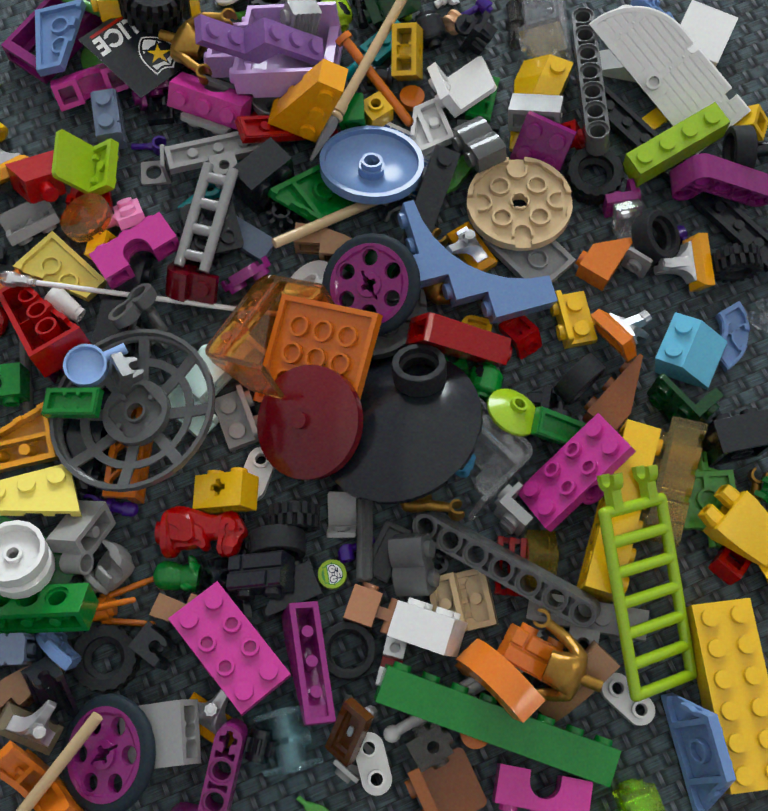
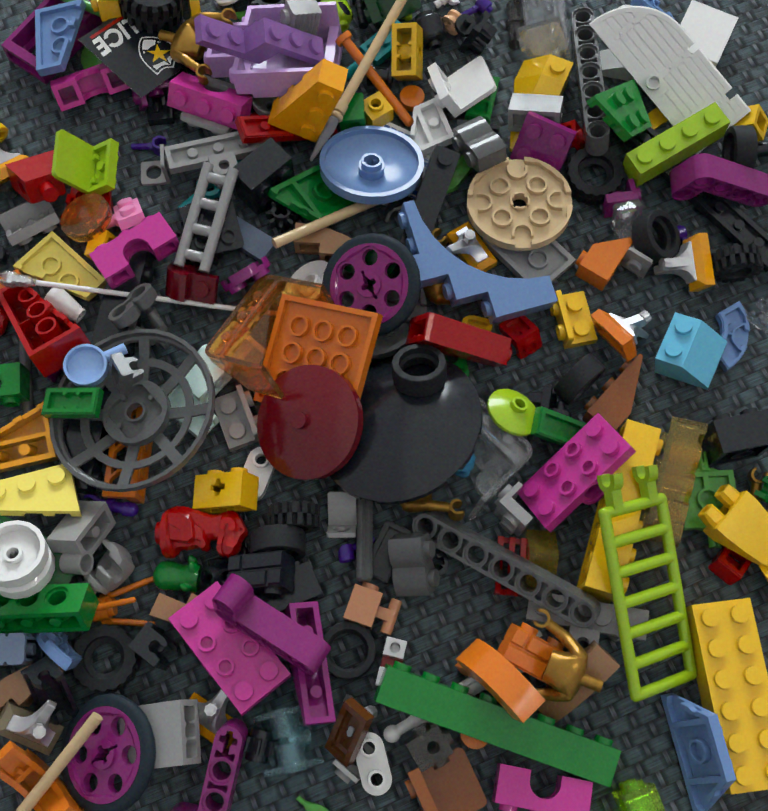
sand blue brick [90,88,128,150] -> none
tile [318,560,347,590] -> none
white brick [387,597,468,657] -> none
tan slope [429,569,499,632] -> none
green head [468,362,504,405] -> none
white plate [600,673,655,726] -> none
dark green bracket [647,373,724,433] -> none
none -> magenta beam [212,573,331,676]
none -> green wing [586,79,652,142]

